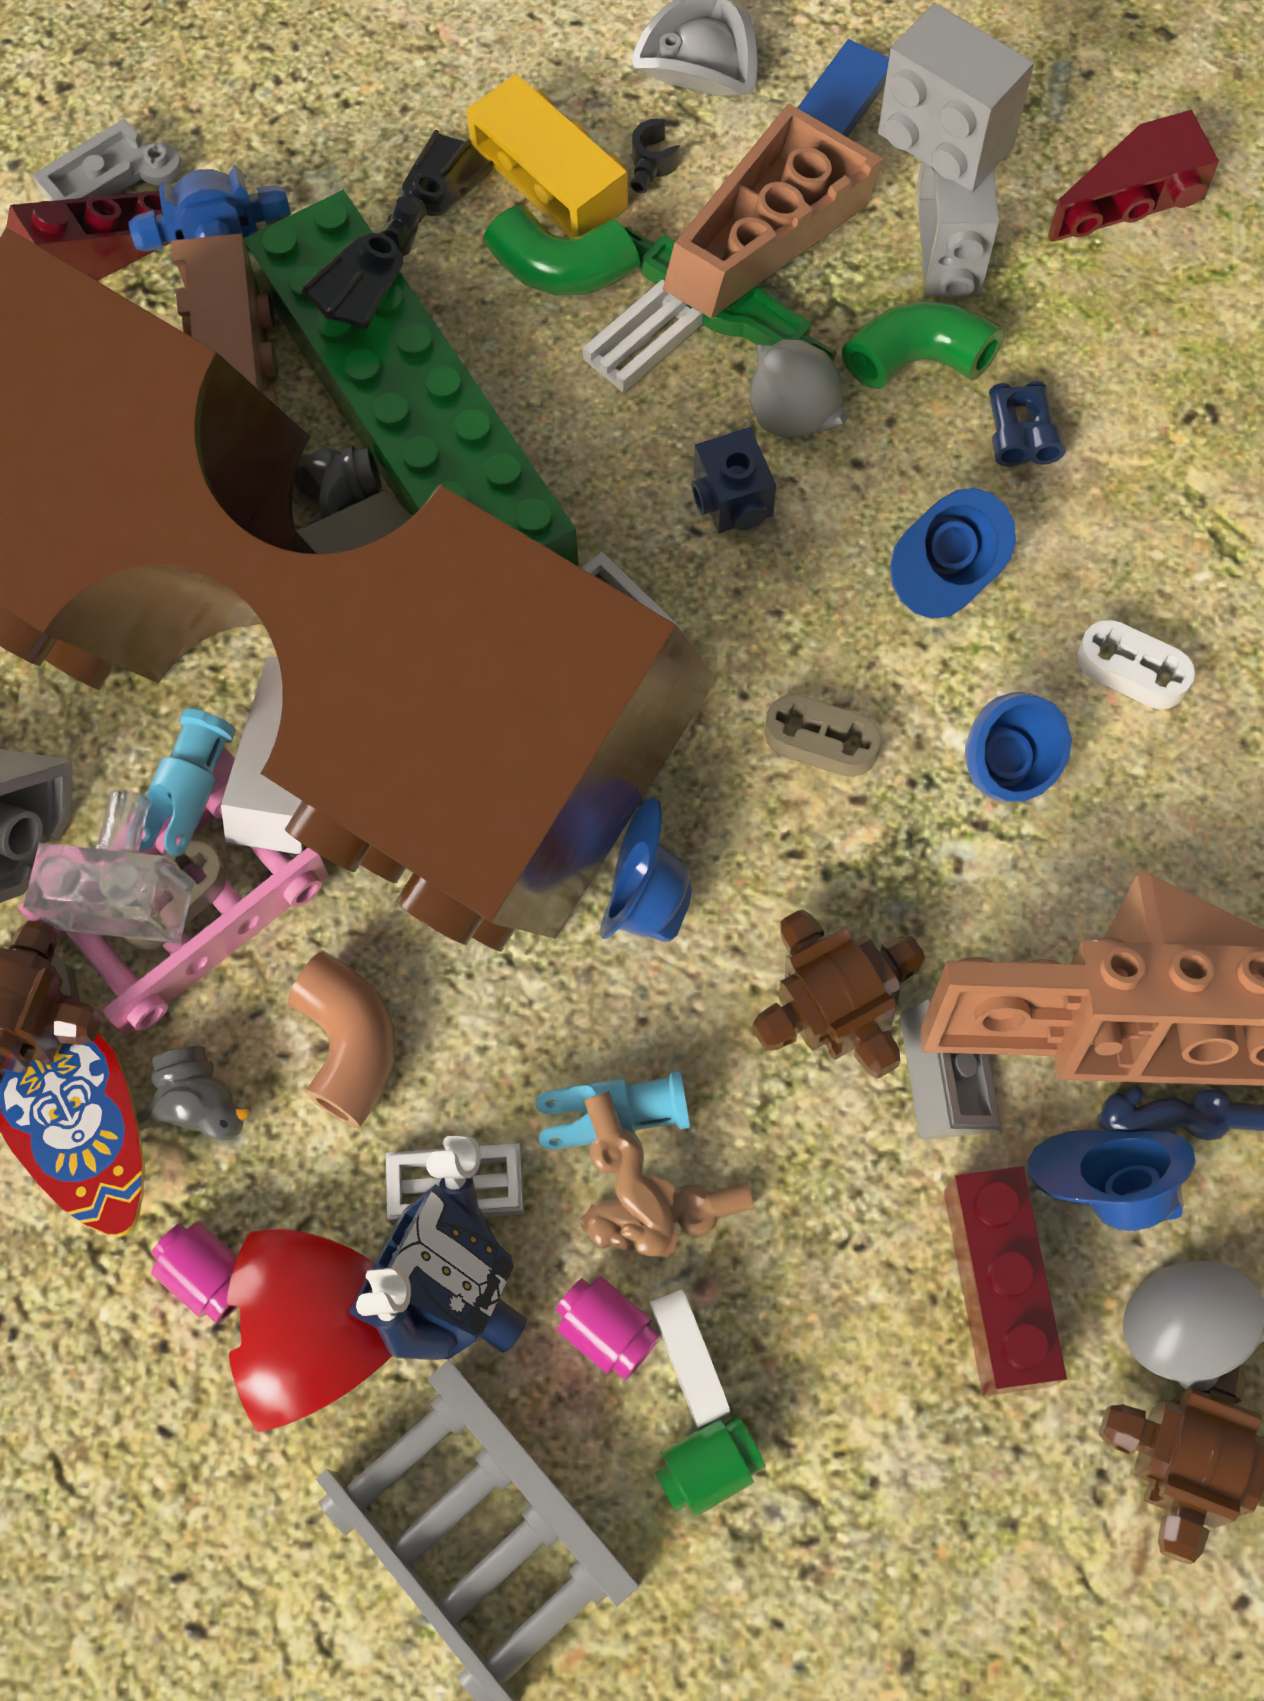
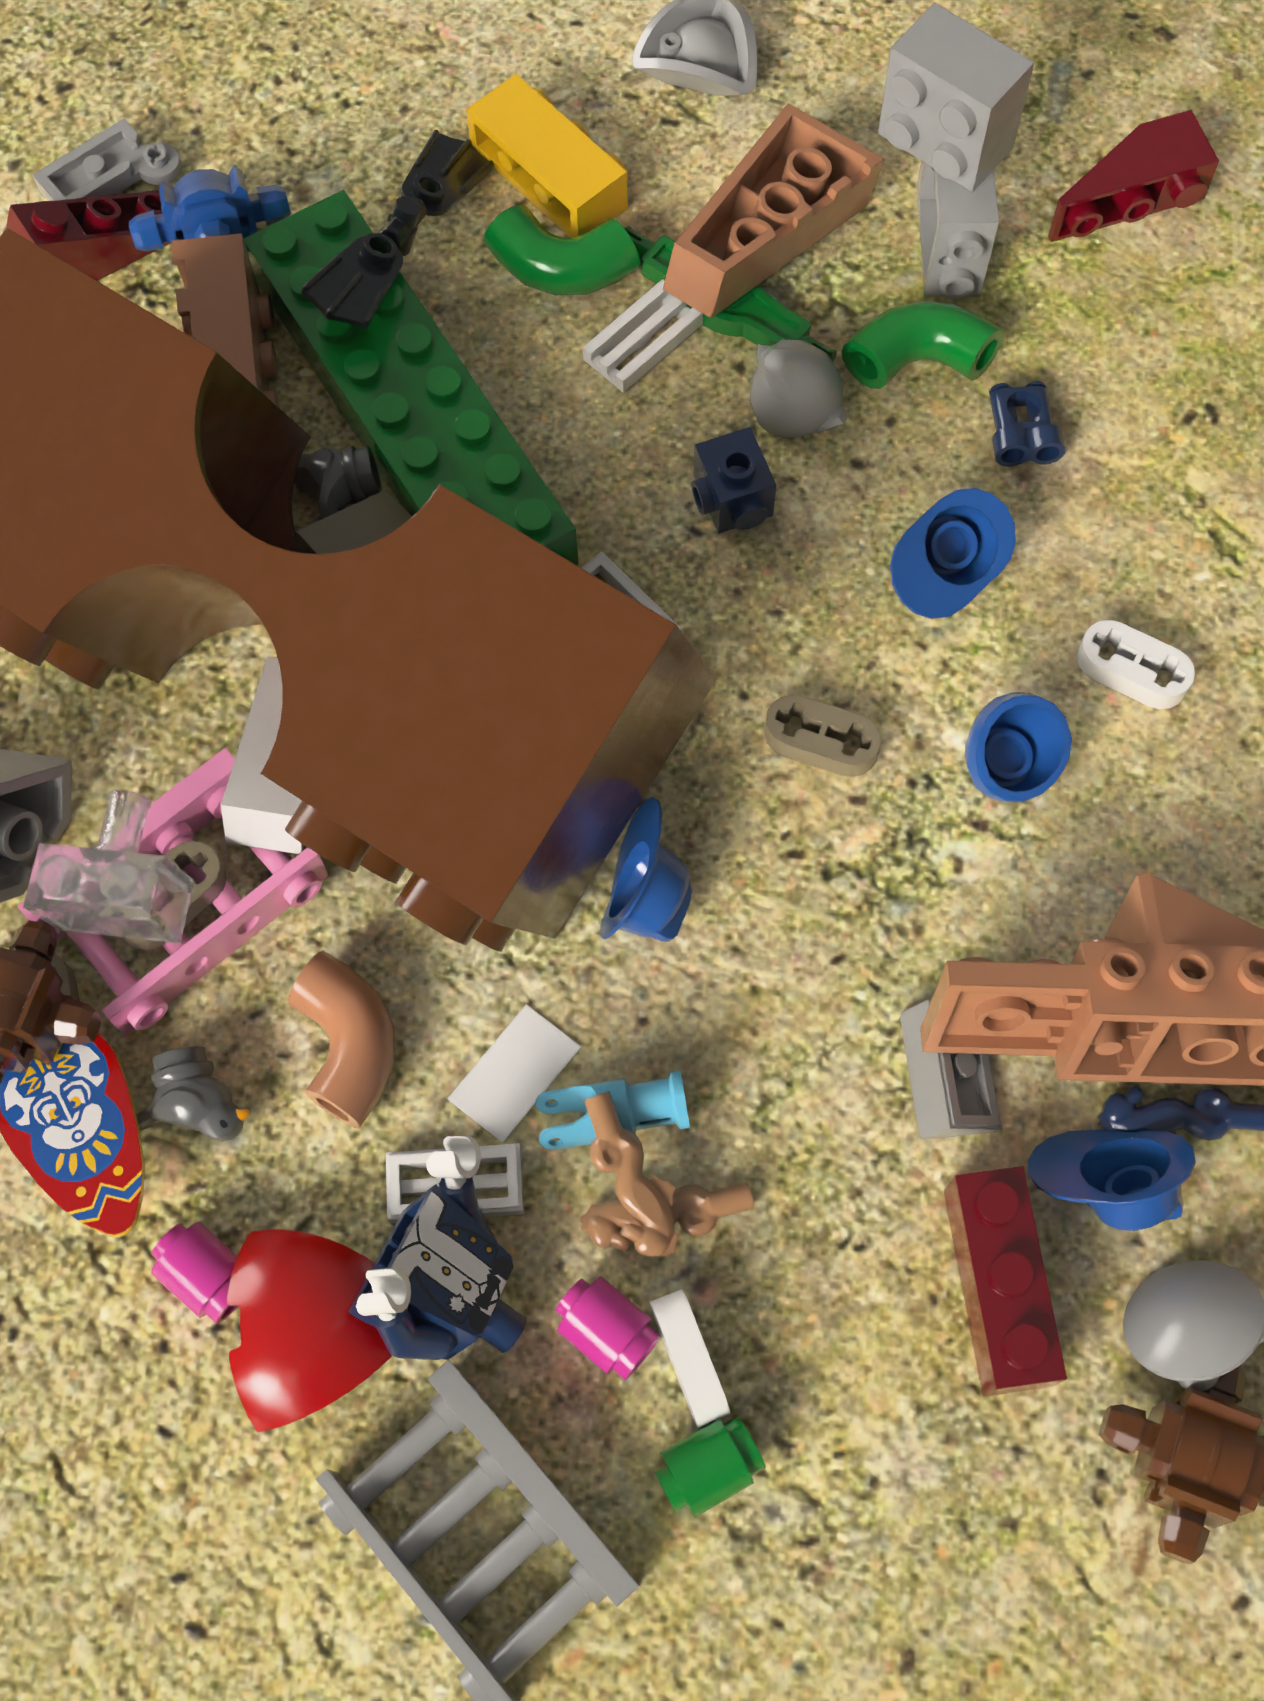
medium azure piece [131,708,236,856] -> none
black piece [630,119,680,194] -> none
reddish brown piece [752,910,925,1079] -> none
blue tile [797,39,889,137] -> none
none -> white sticker [447,1004,581,1143]

